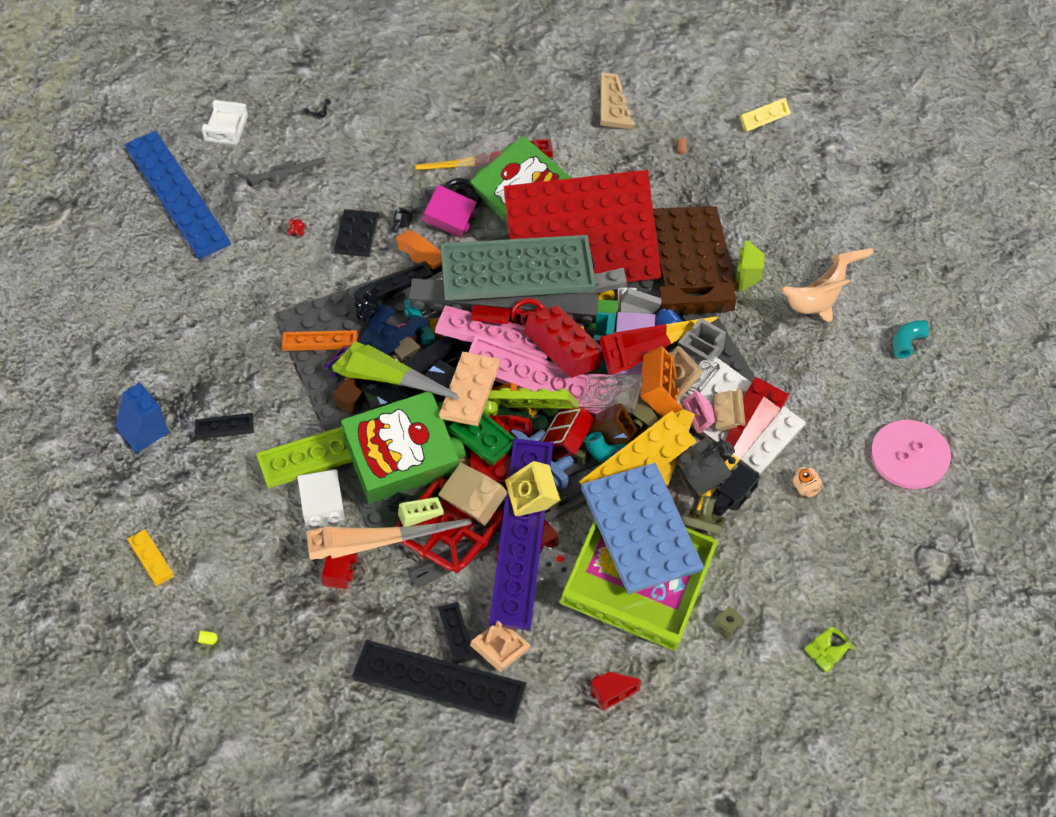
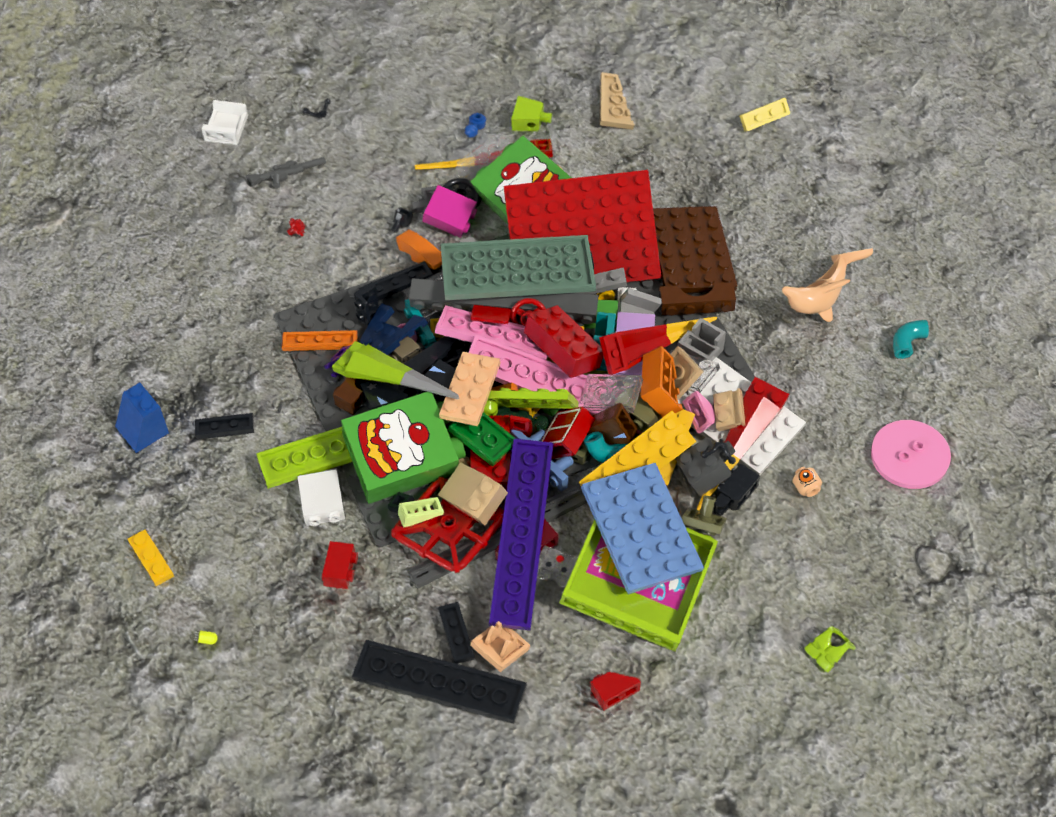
blue plate [125,130,231,259] -> none
light nougat plate [306,519,472,560] -> none
black plate [334,209,379,257] -> none
light yellow slope [505,461,560,516] -> none
blue head [655,309,682,326] -> none
nougat piece [676,137,687,155] -> none
olive piece [714,606,745,639] -> none
lime slope [736,240,765,292] -> none
none -> blue plate [465,113,486,138]
none -> lime torso [511,96,552,131]

